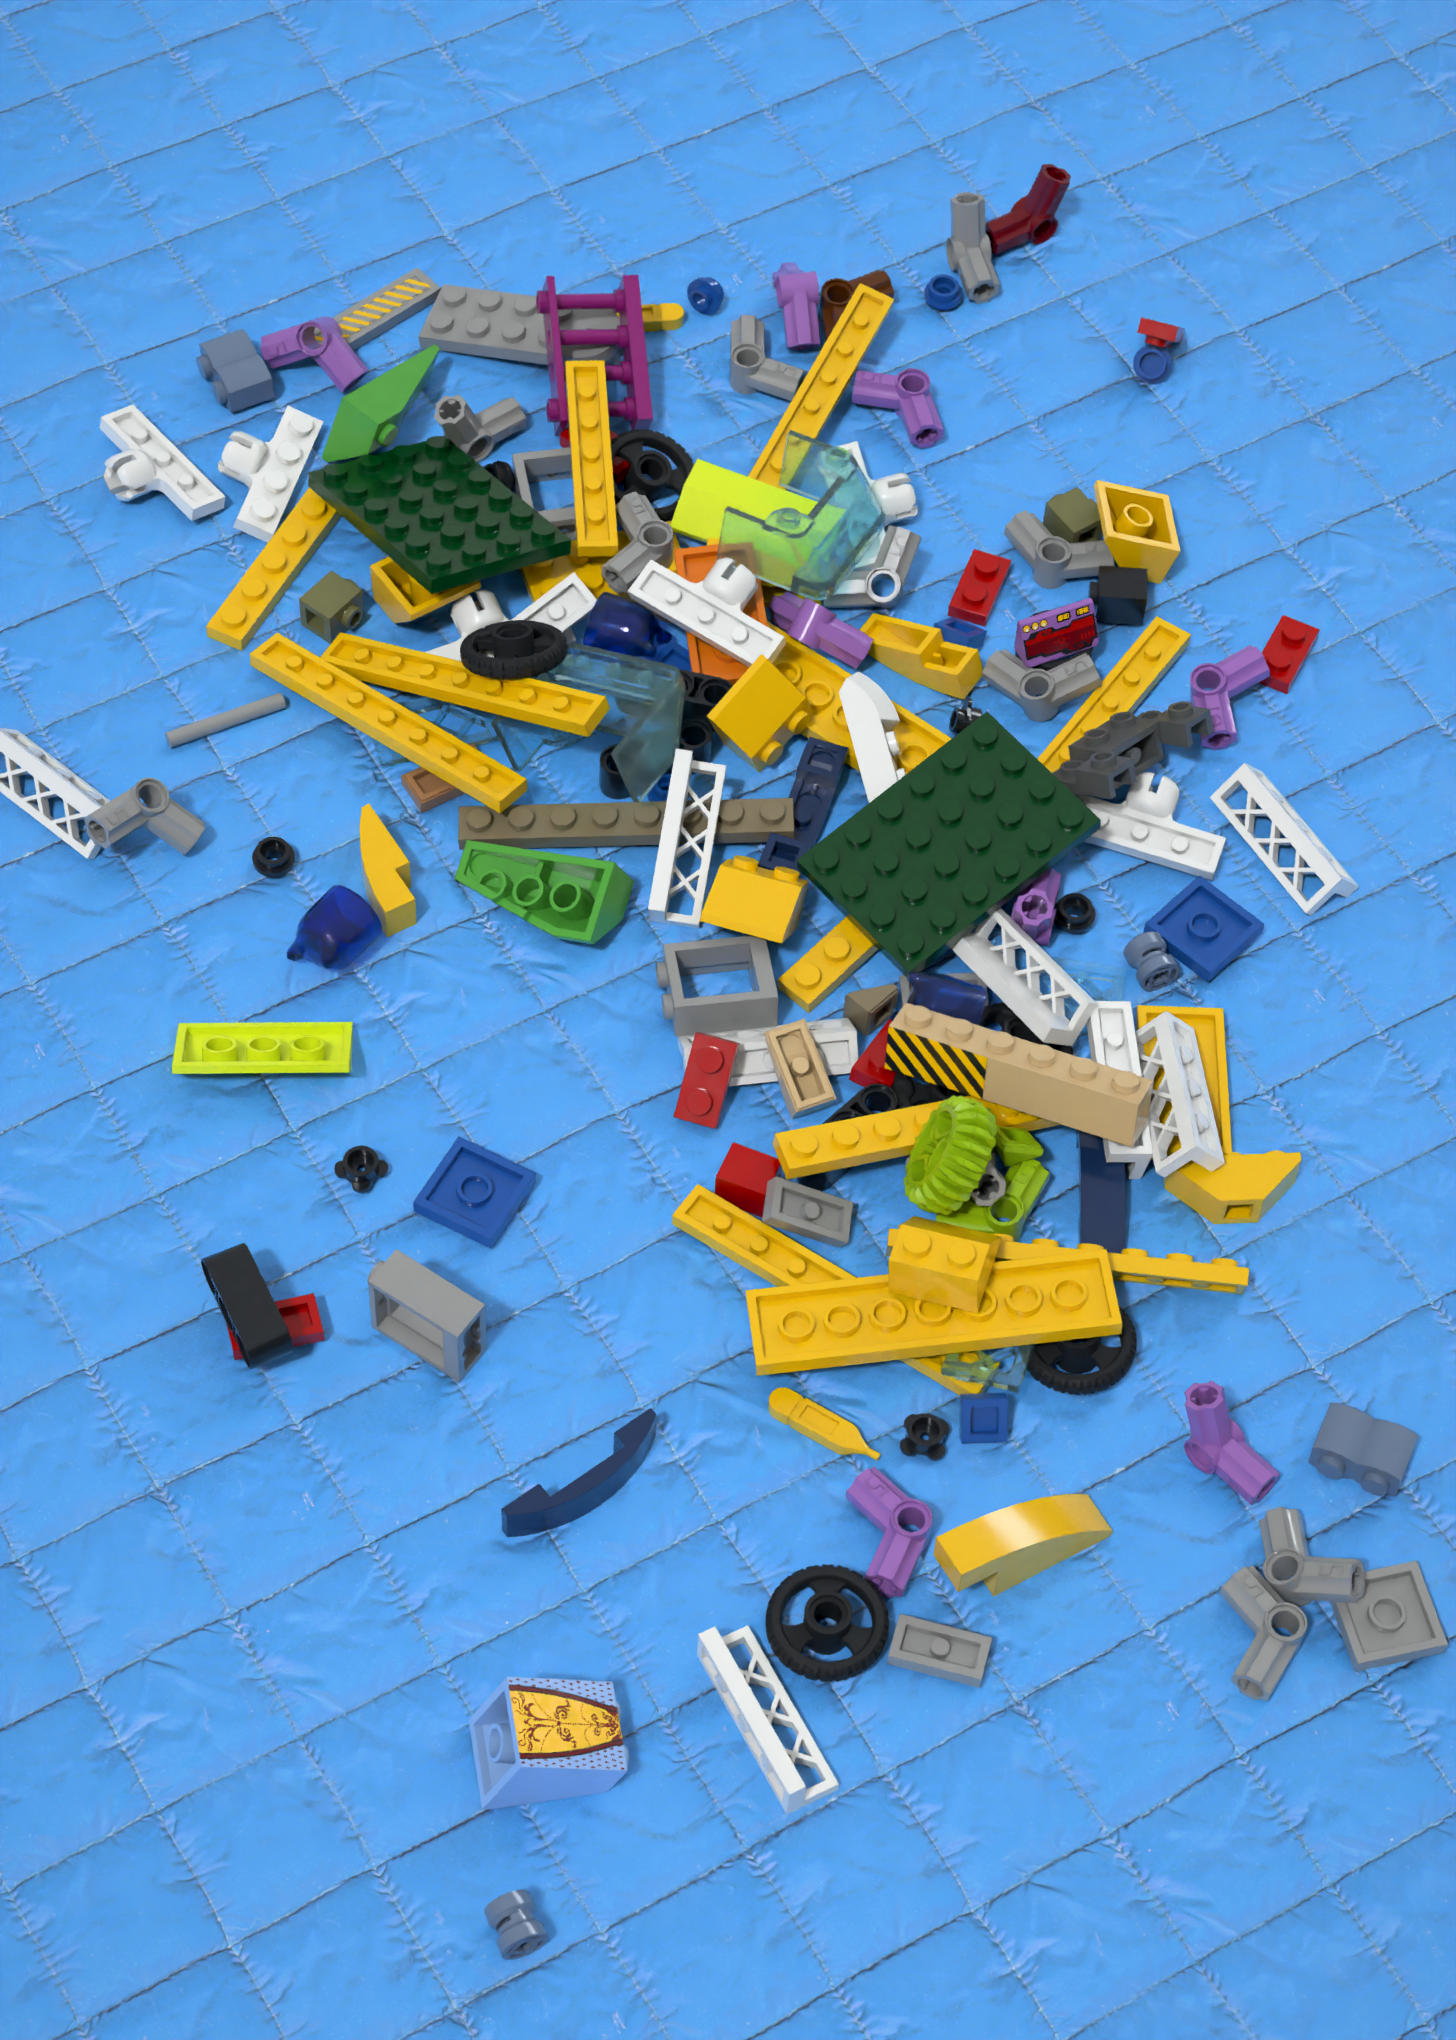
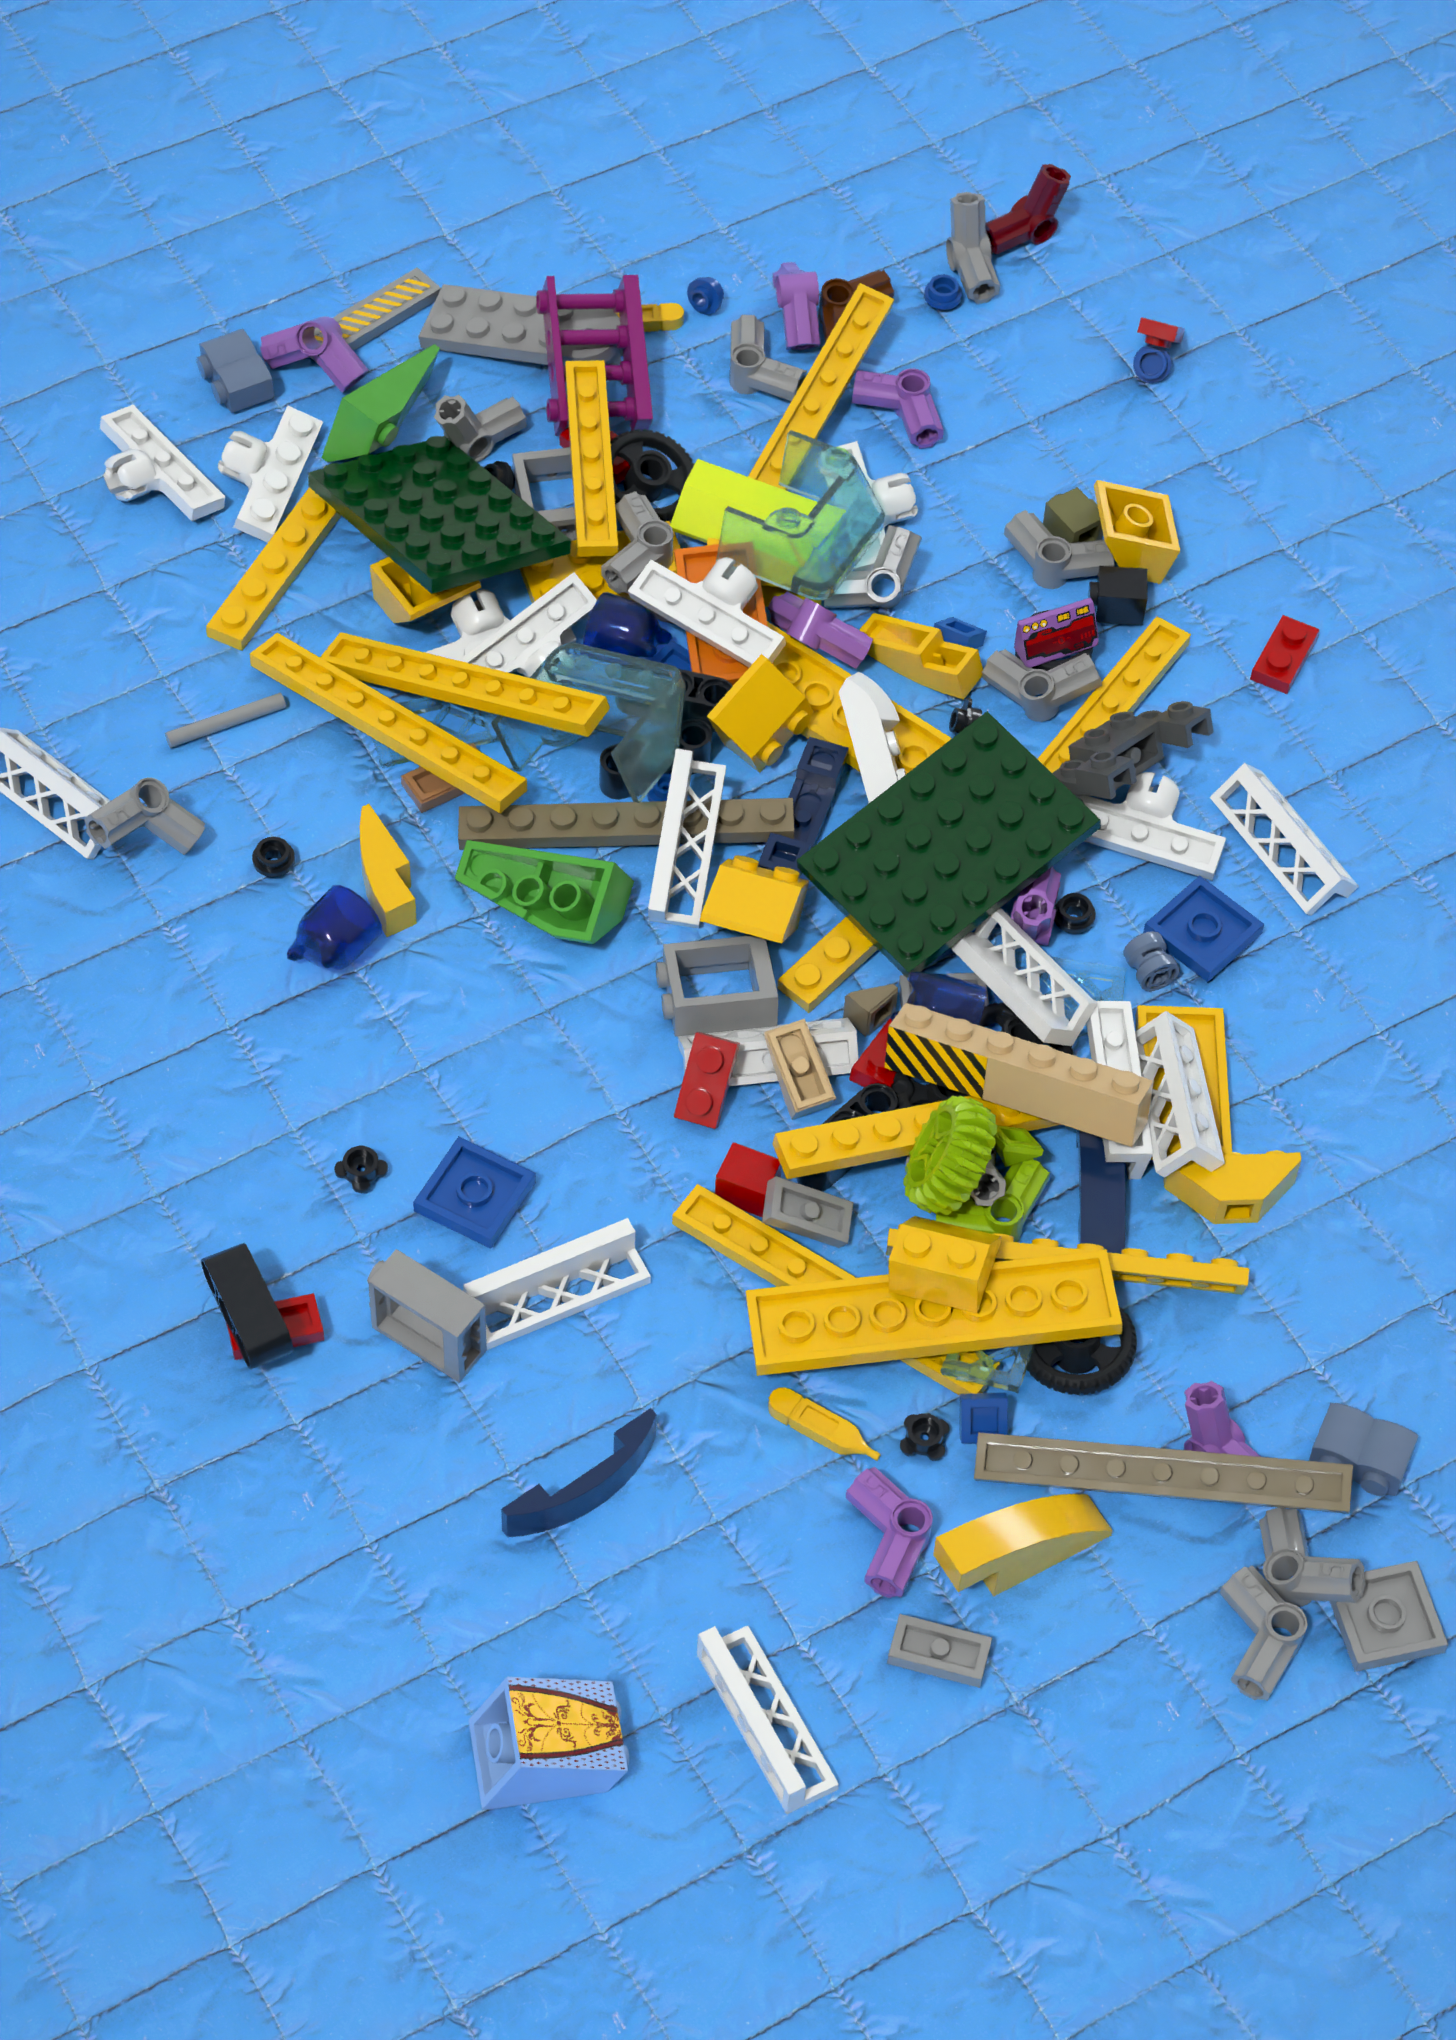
neon yellow slope [172,1022,353,1074] -> none
olive brick [299,570,363,644] -> none
black wheel [460,620,568,680] -> none
sand blue wheel [484,1890,548,1960] -> none
black wheel [765,1564,889,1682] -> none
red plate [948,549,1012,627] -> none
medium lavender piece [1190,645,1270,750] -> none
none -> white fence [463,1218,651,1350]
none -> dark tan plate [974,1432,1353,1514]

